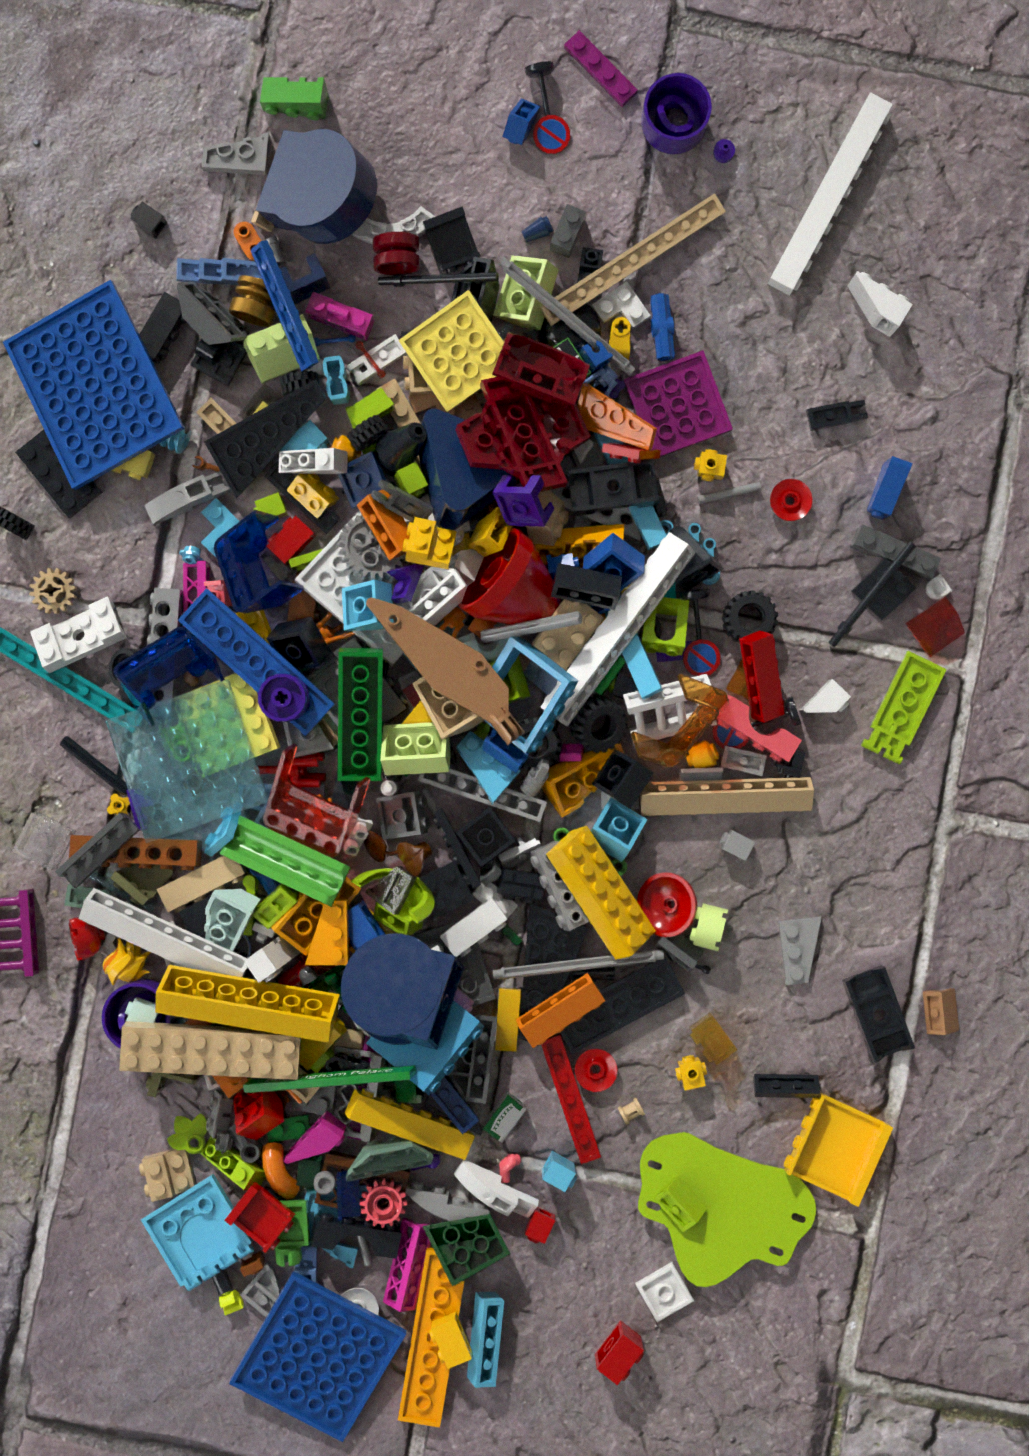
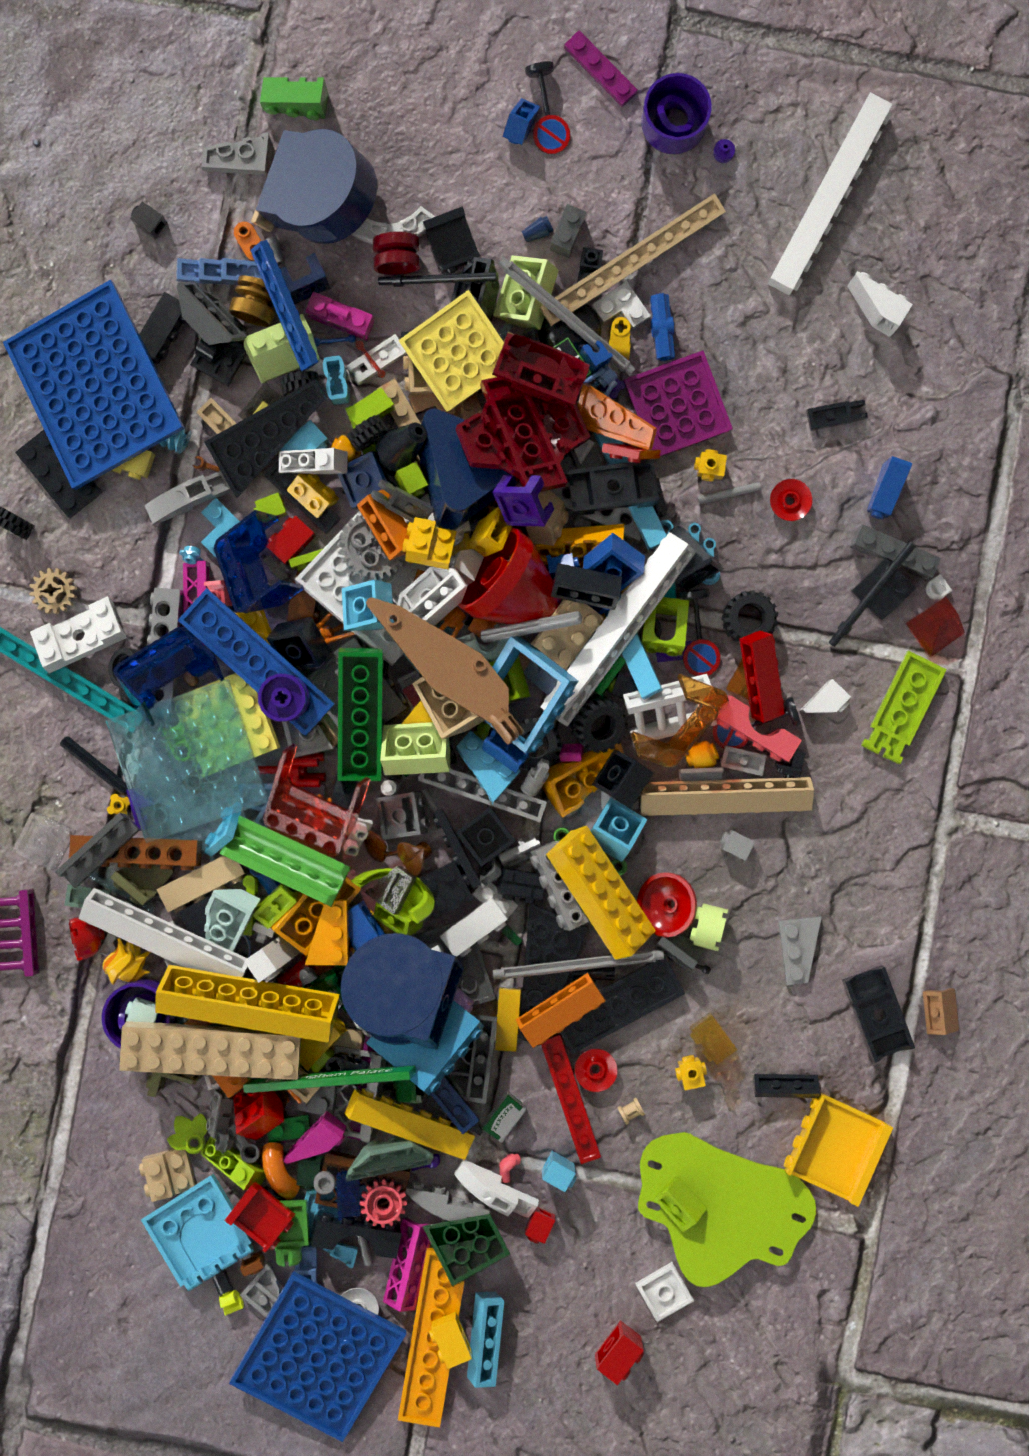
dark purple slope [387,563,424,604] -> none

